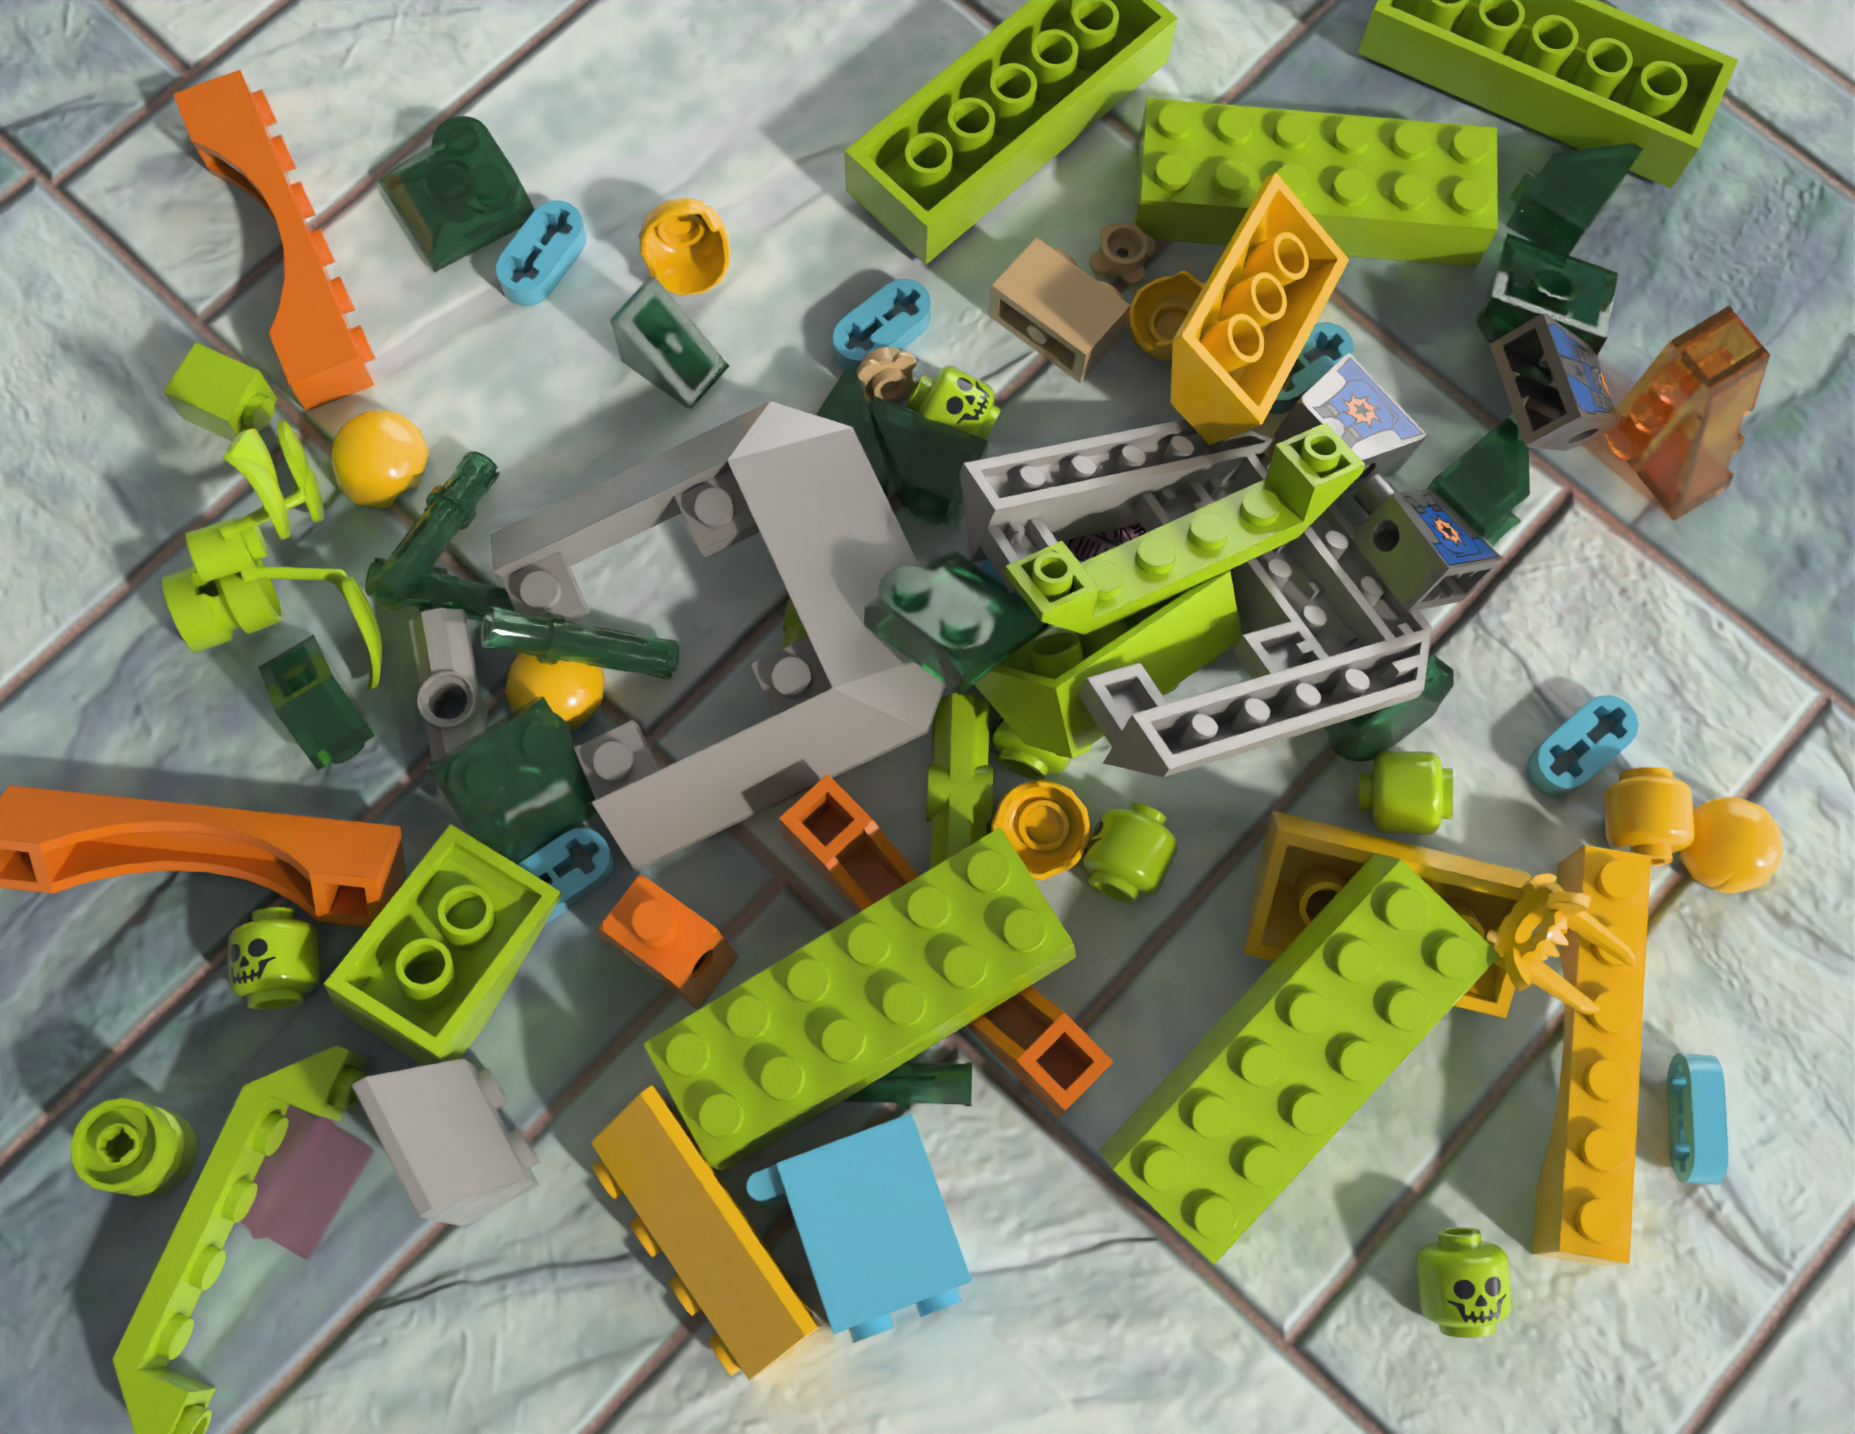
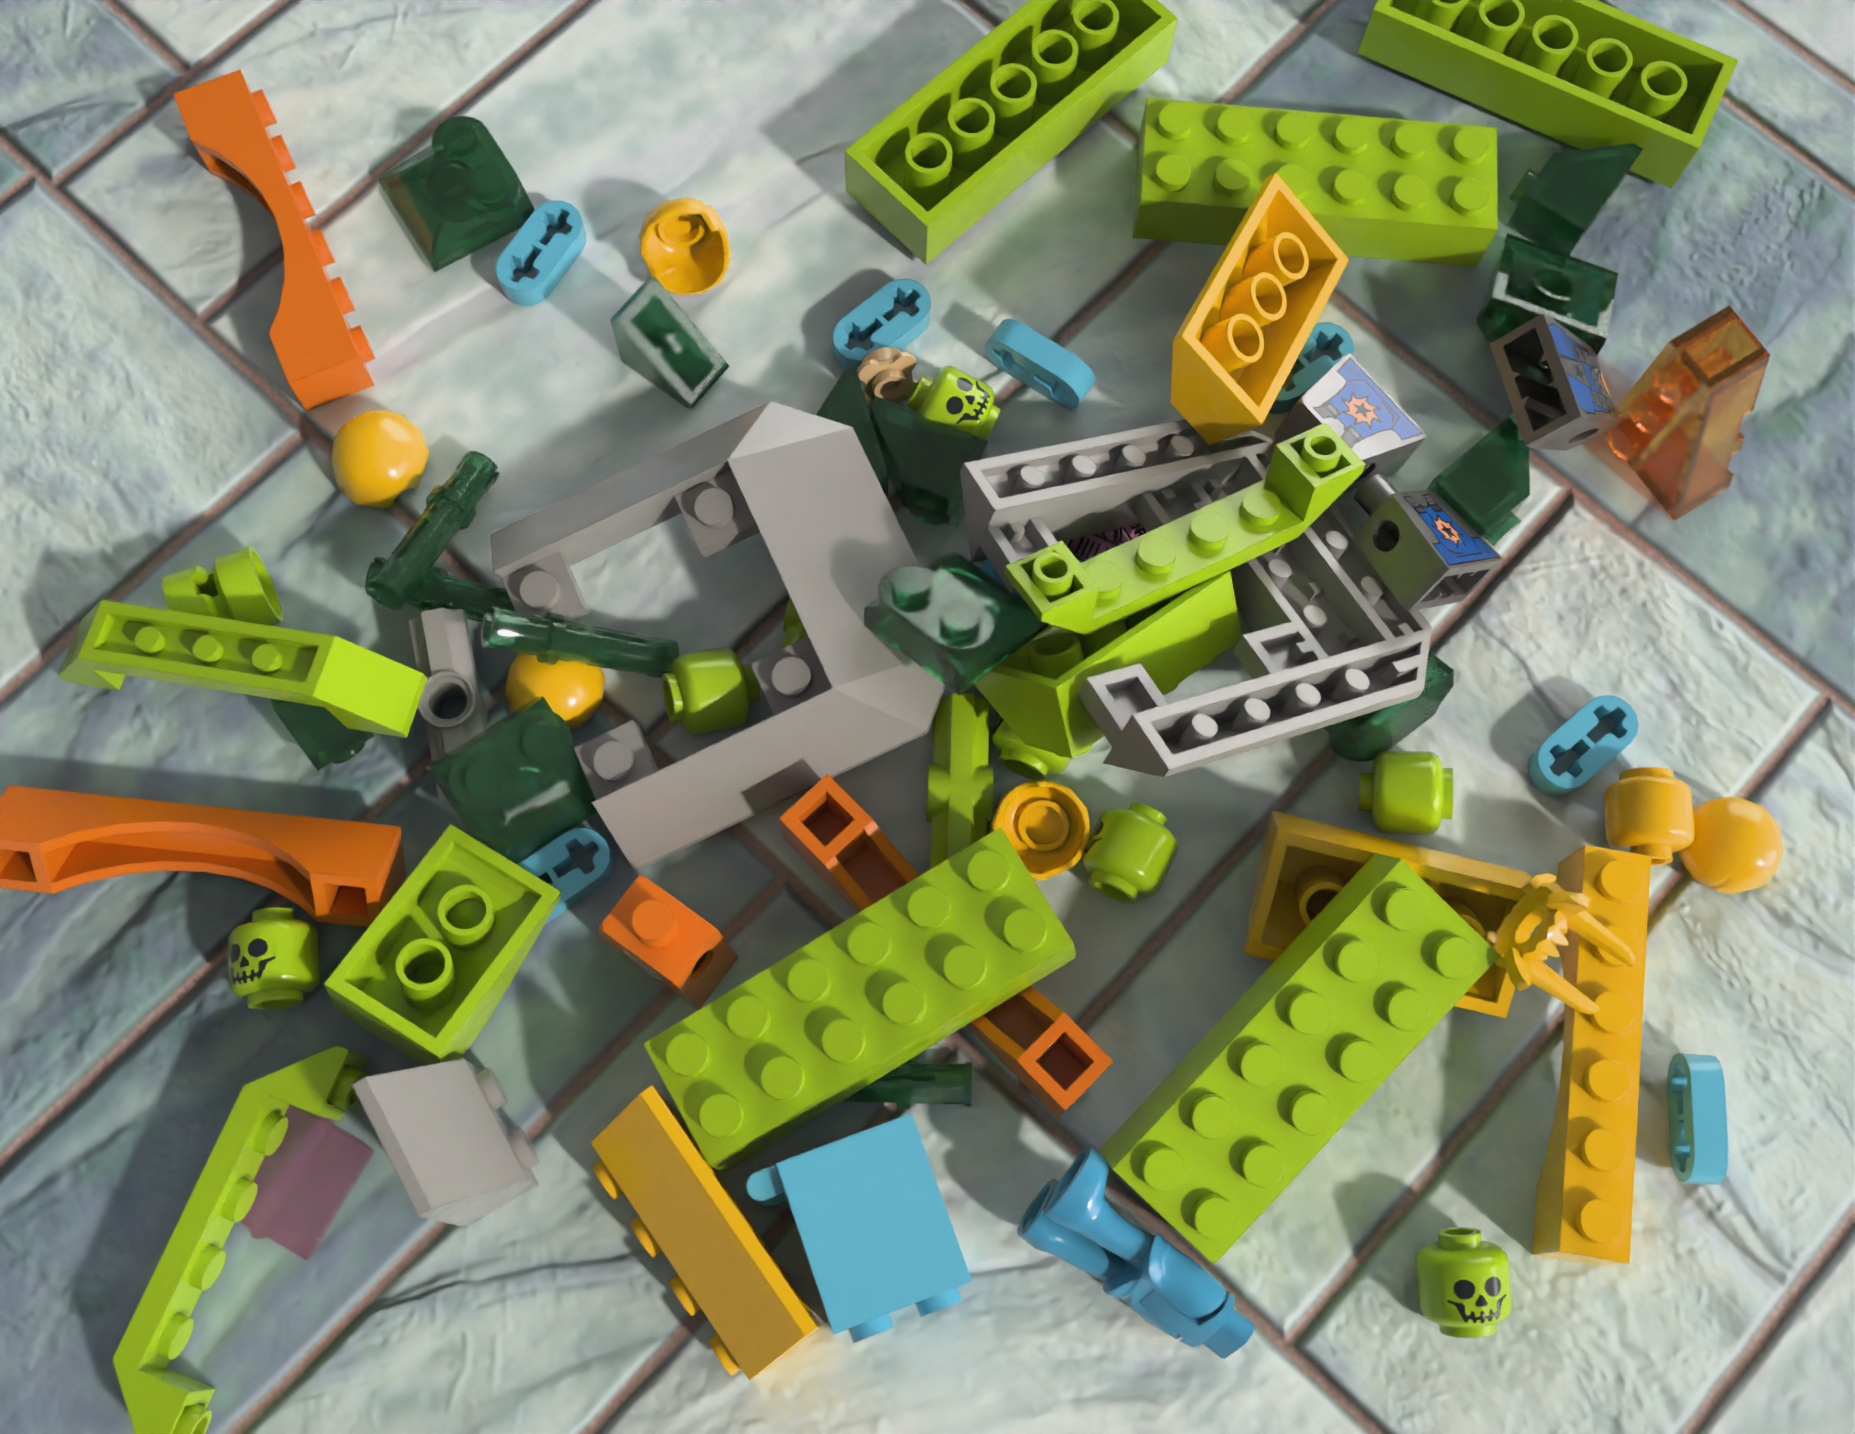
lime wheel [70,1098,197,1198] -> none
lime brick [163,342,278,441] -> none
lime plant [186,419,382,690] -> none
tan brick [988,237,1131,383] -> none
tan plate [1089,223,1156,285] -> none
yellow hair [1128,270,1205,362] -> none
none -> lime slope [58,600,428,738]
none -> lime head [662,647,760,735]
none -> medium azure beam [984,319,1096,409]
none -> dark azure piece [1017,1146,1255,1359]

